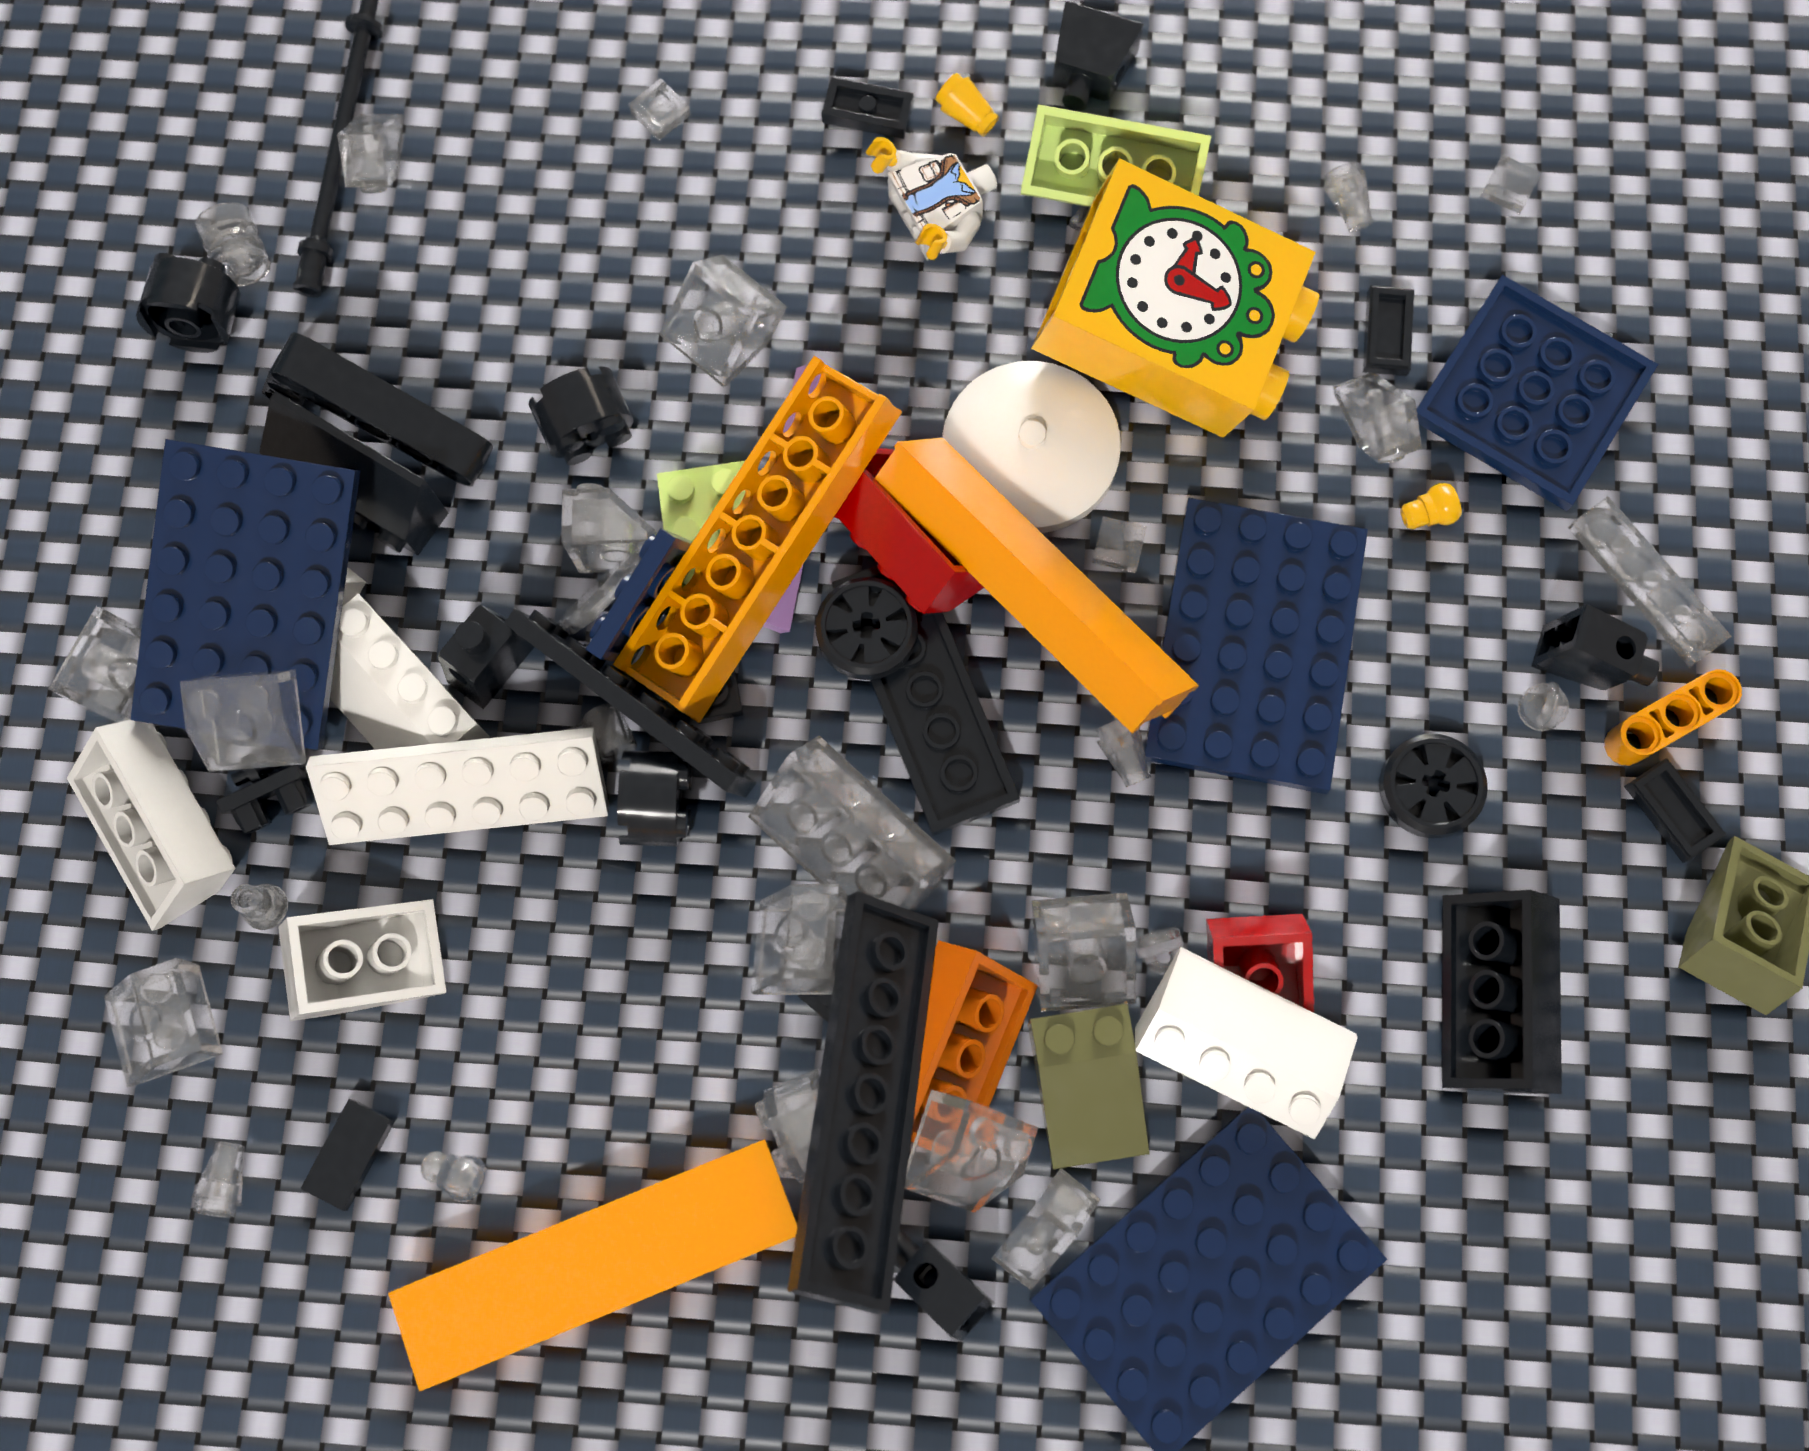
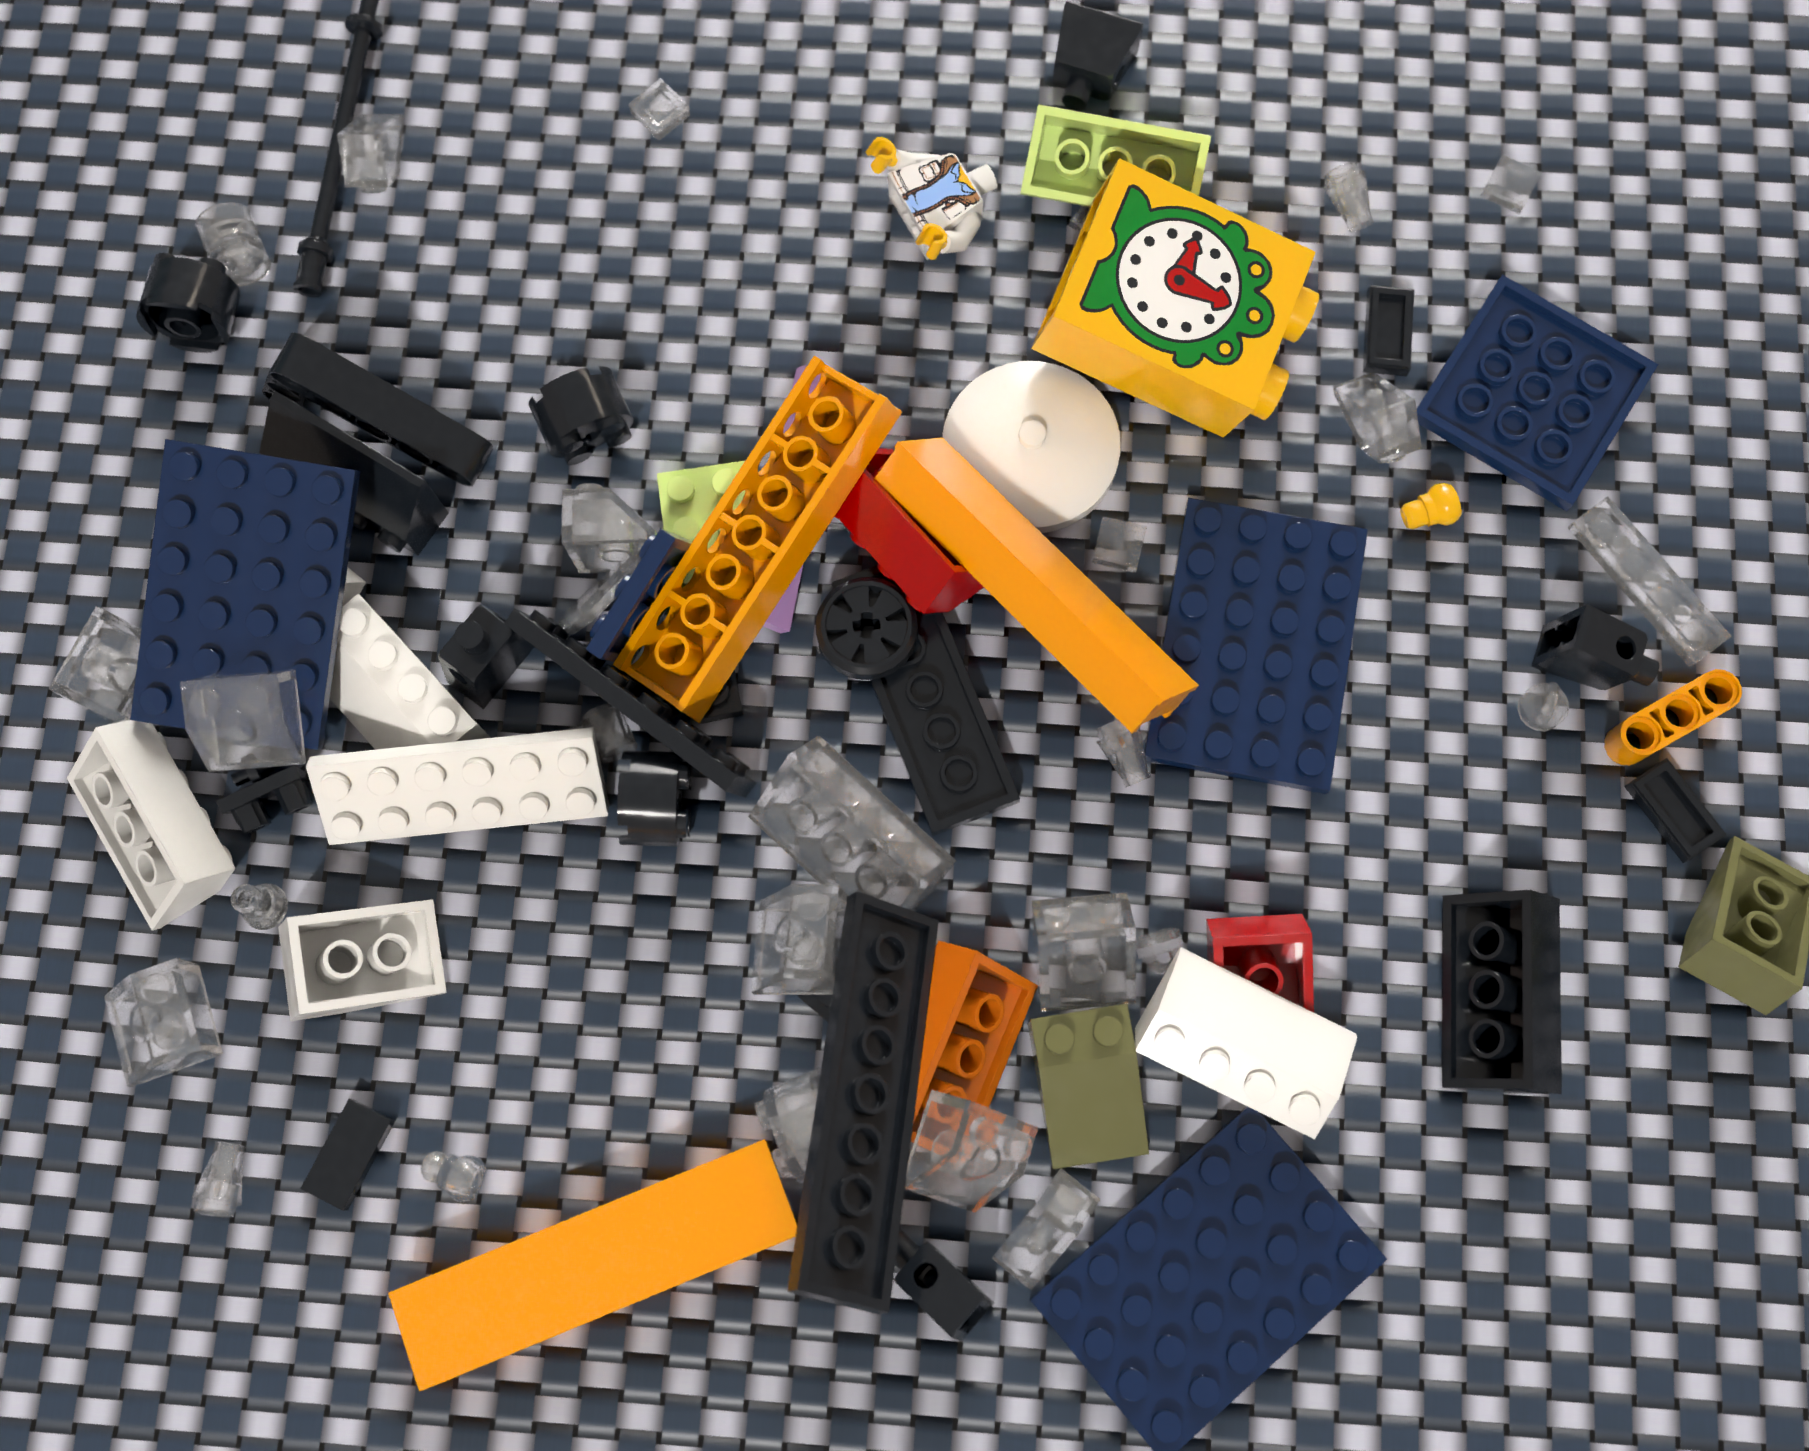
clear slope [659,255,787,387] -> none
black plate [821,77,914,139] -> none
yellow cone [935,73,999,137] -> none
black wheel [1379,734,1488,838] -> none

